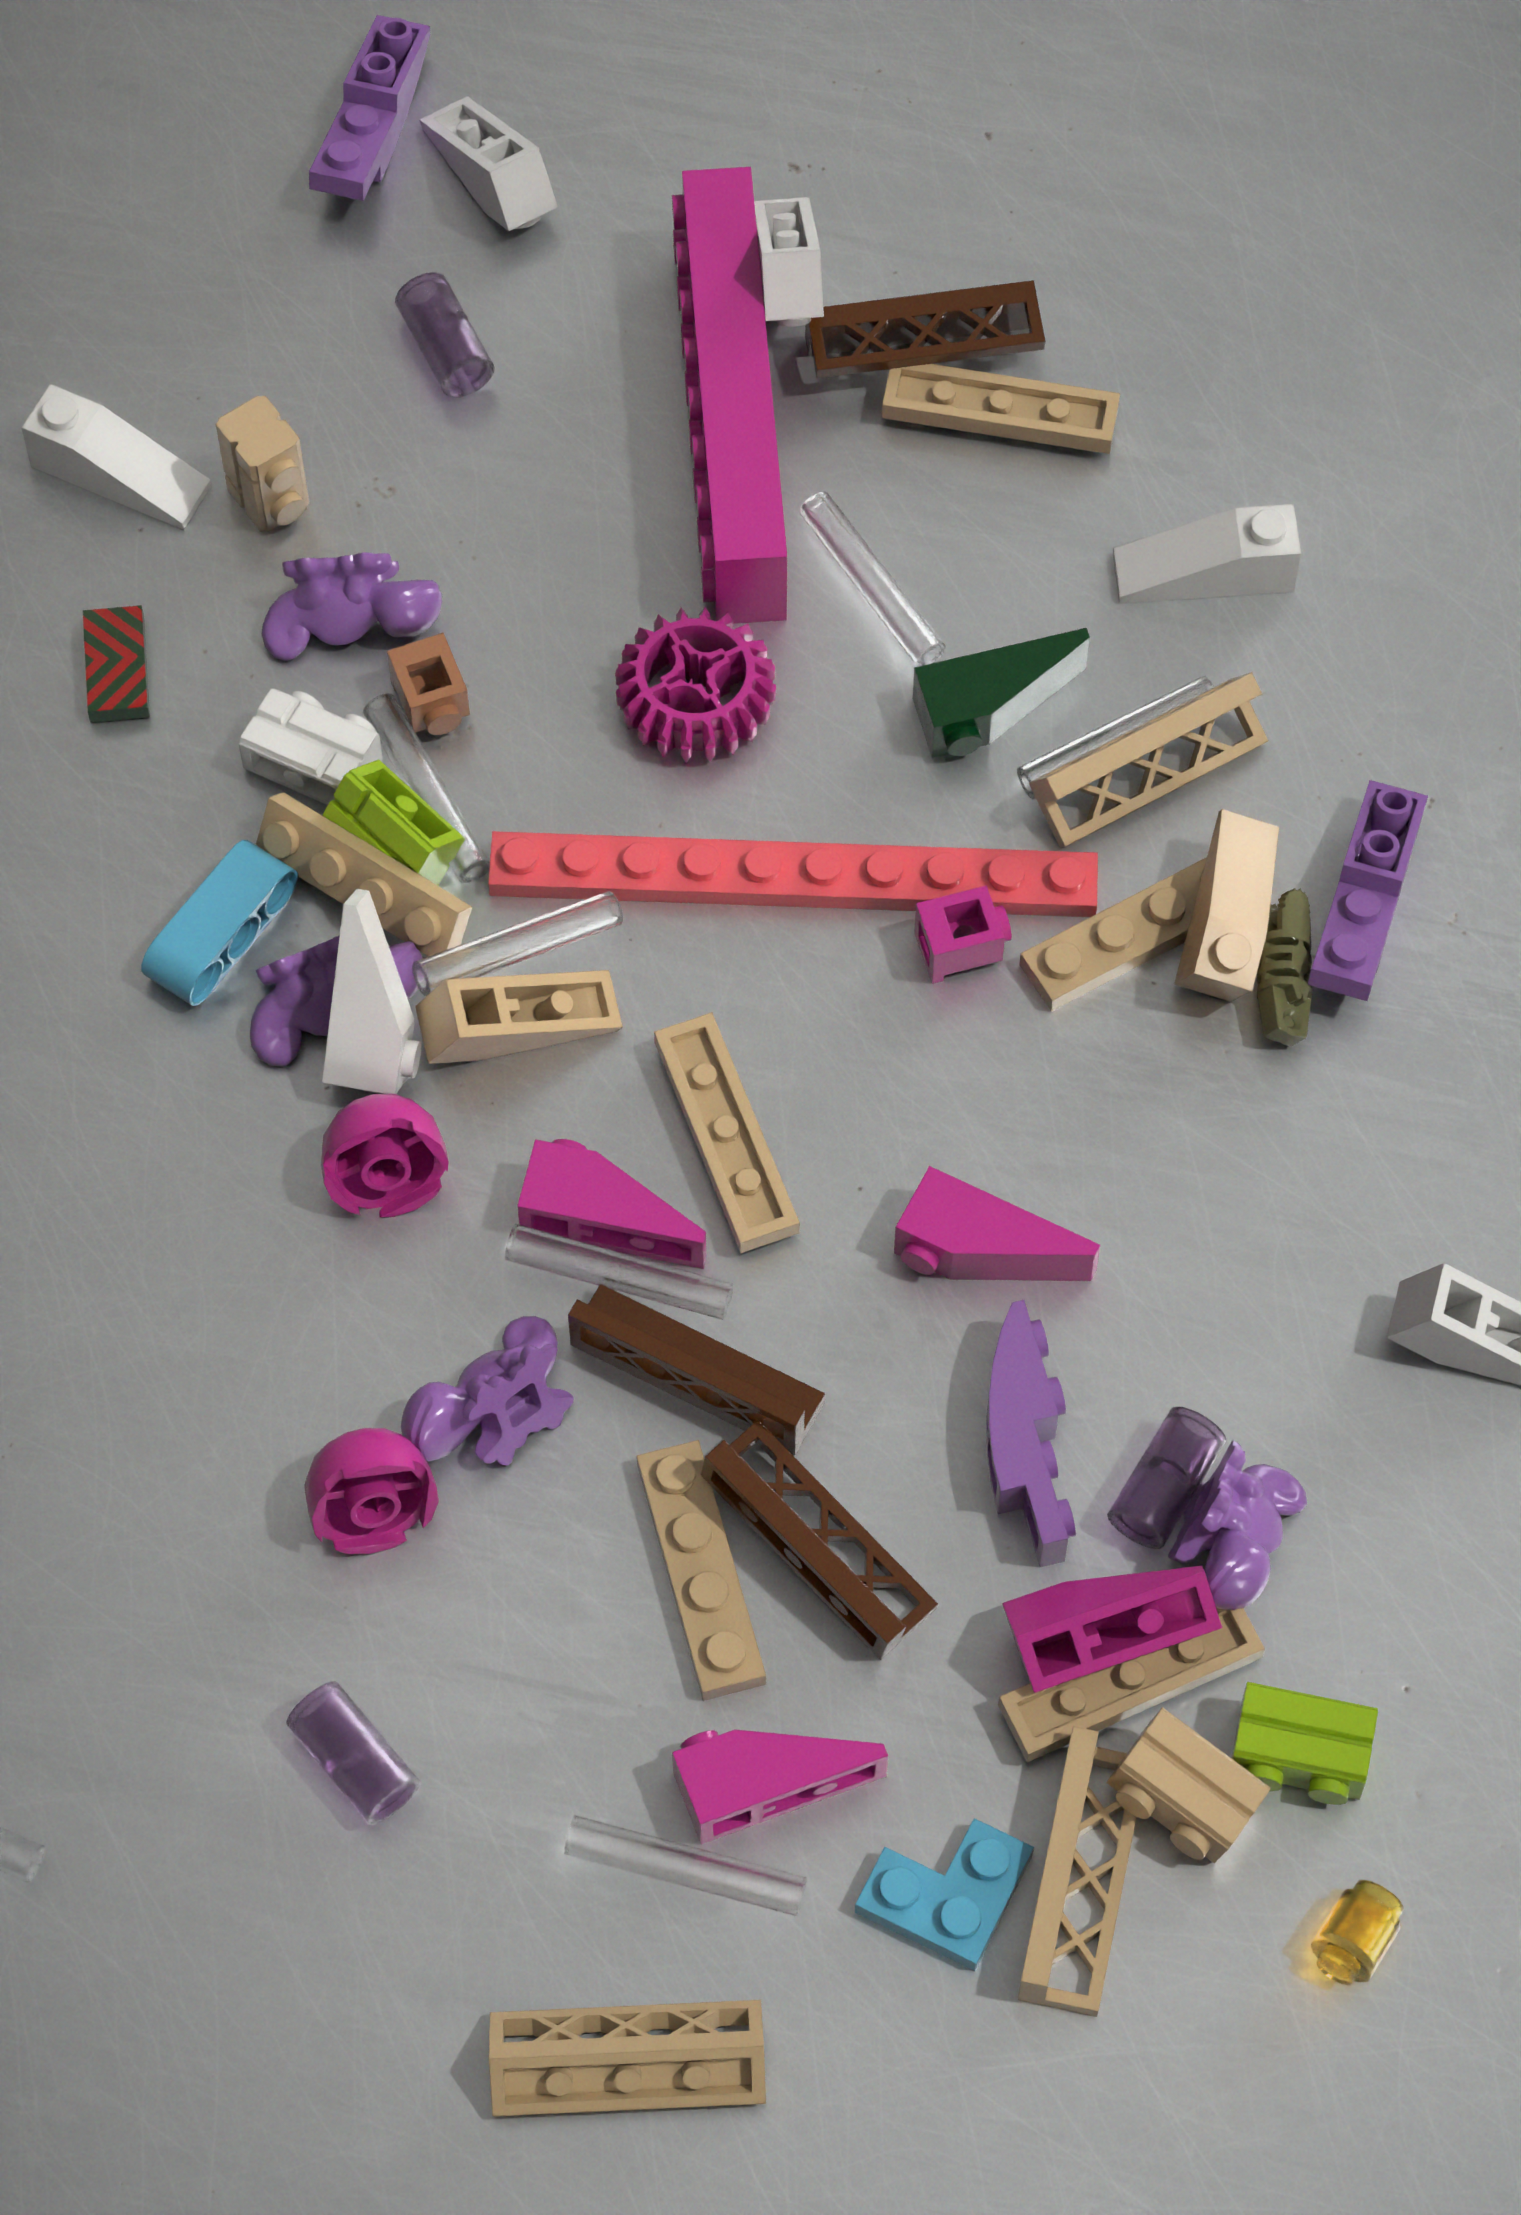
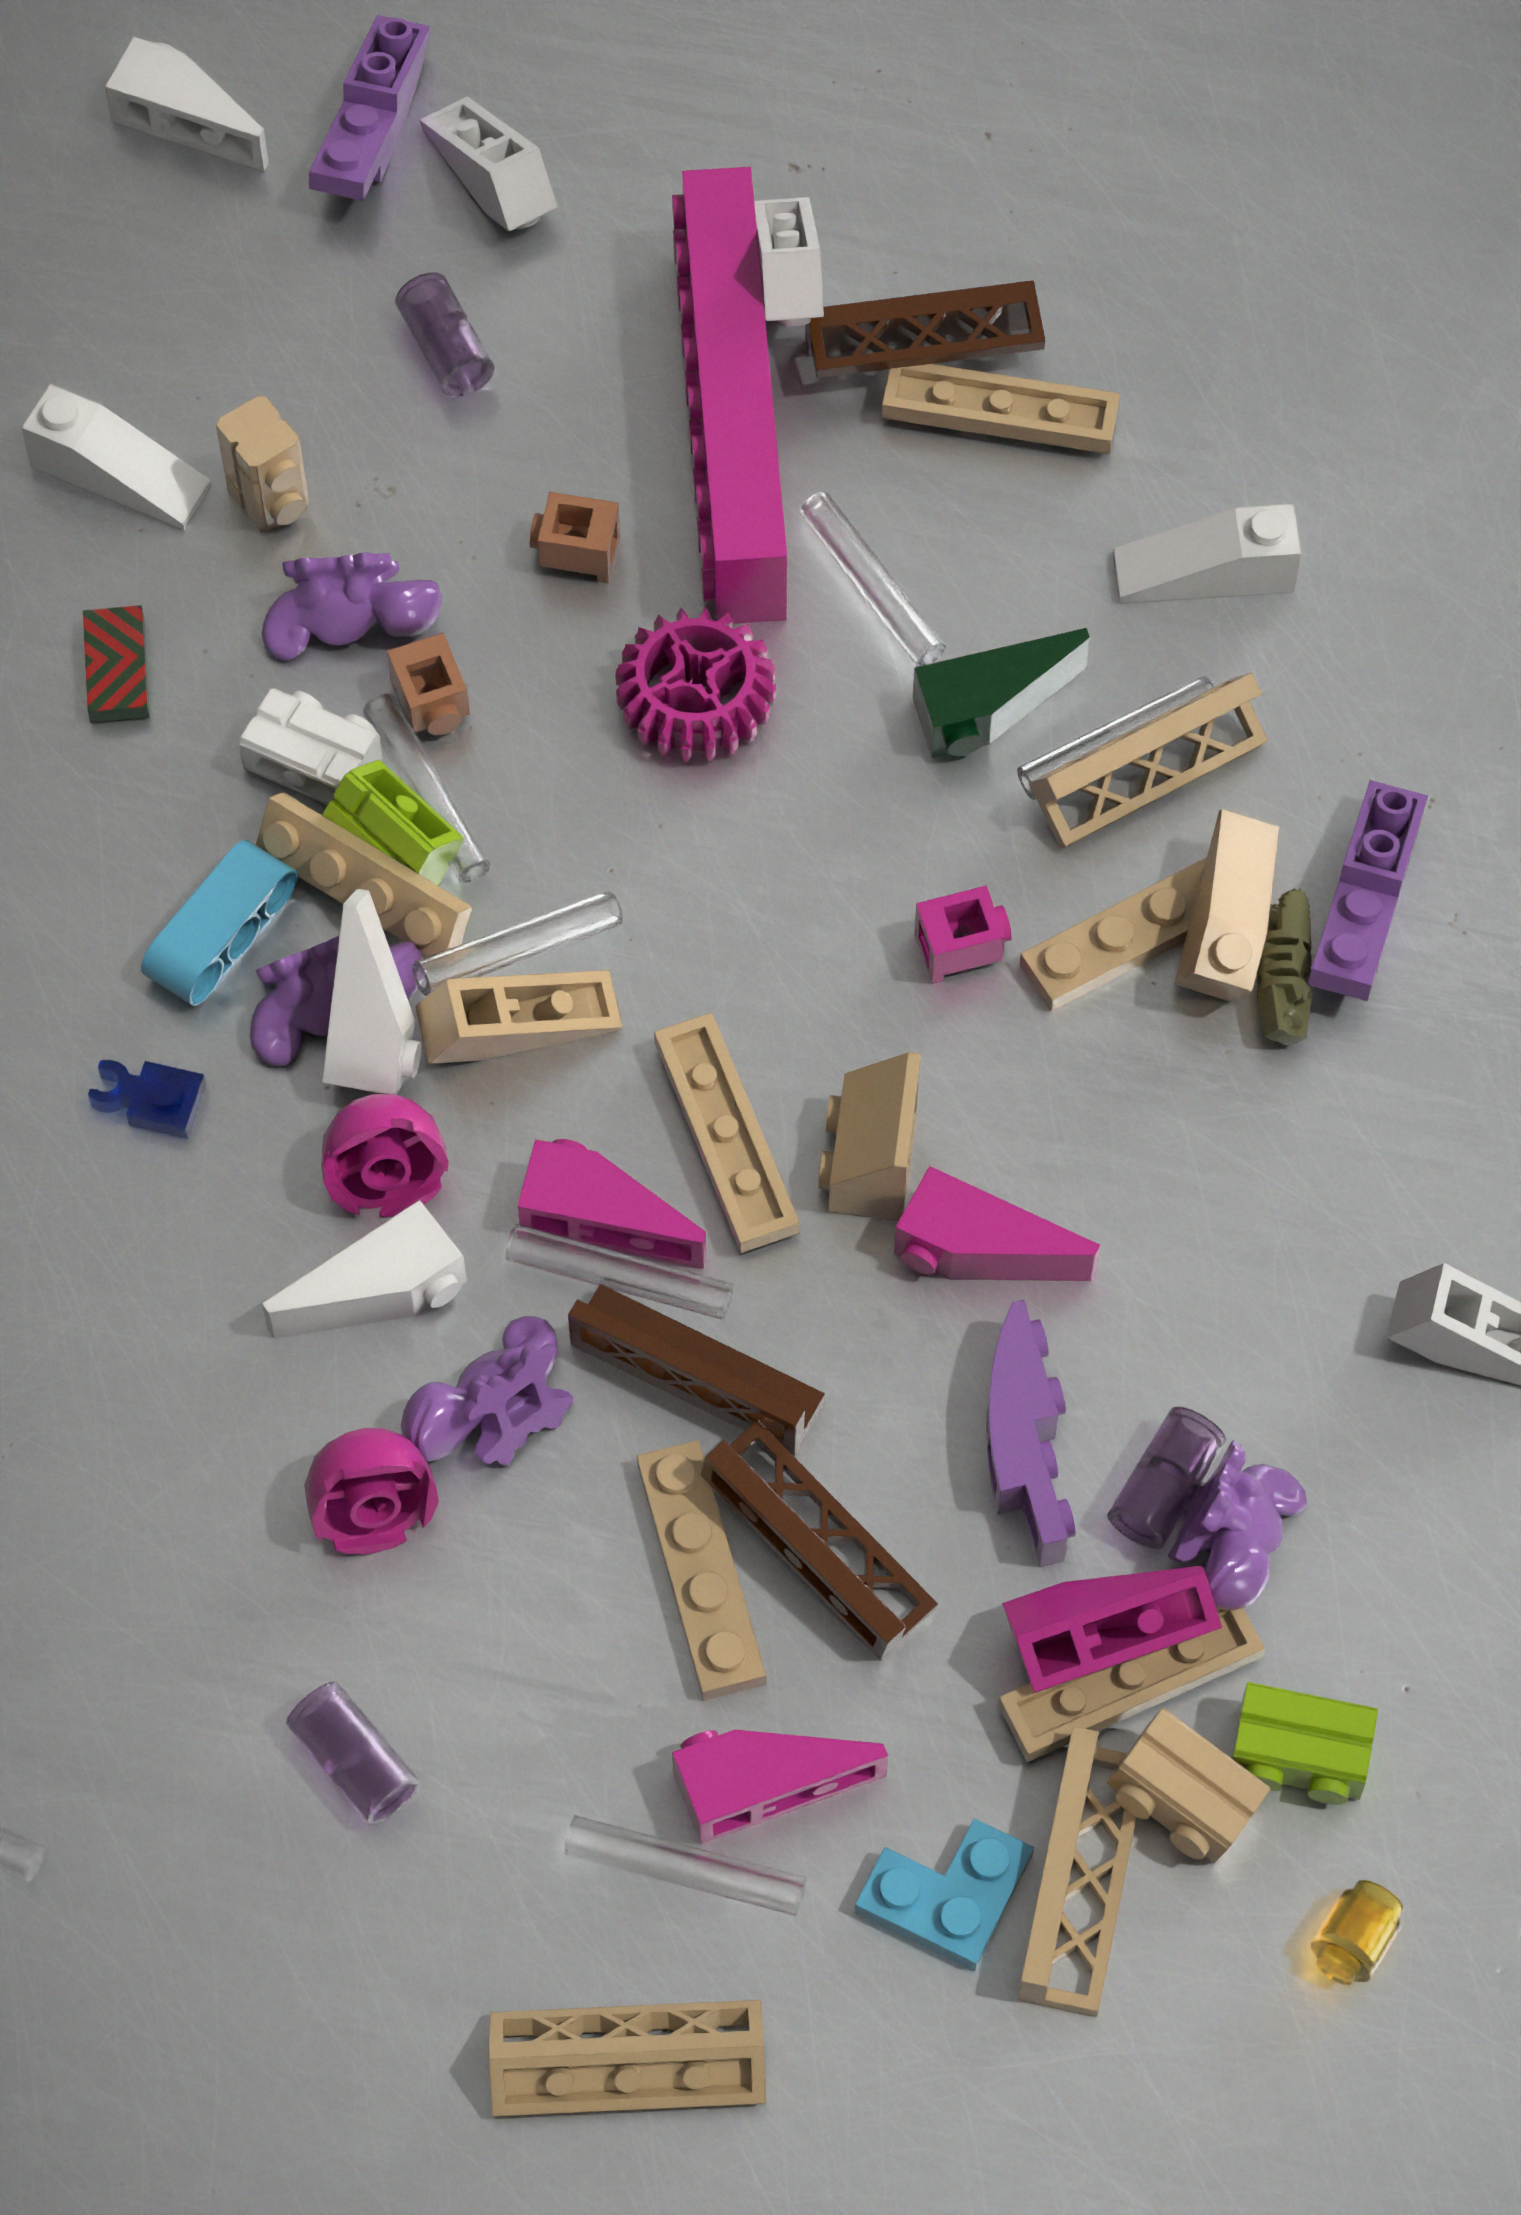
coral plate [488,831,1098,917] -> none
none -> clear blue plate [88,1060,207,1139]
none -> white slope [105,36,269,172]
none -> white slope [262,1200,467,1338]
none -> nougat brick [529,492,620,583]
none -> tan slope [818,1052,921,1220]

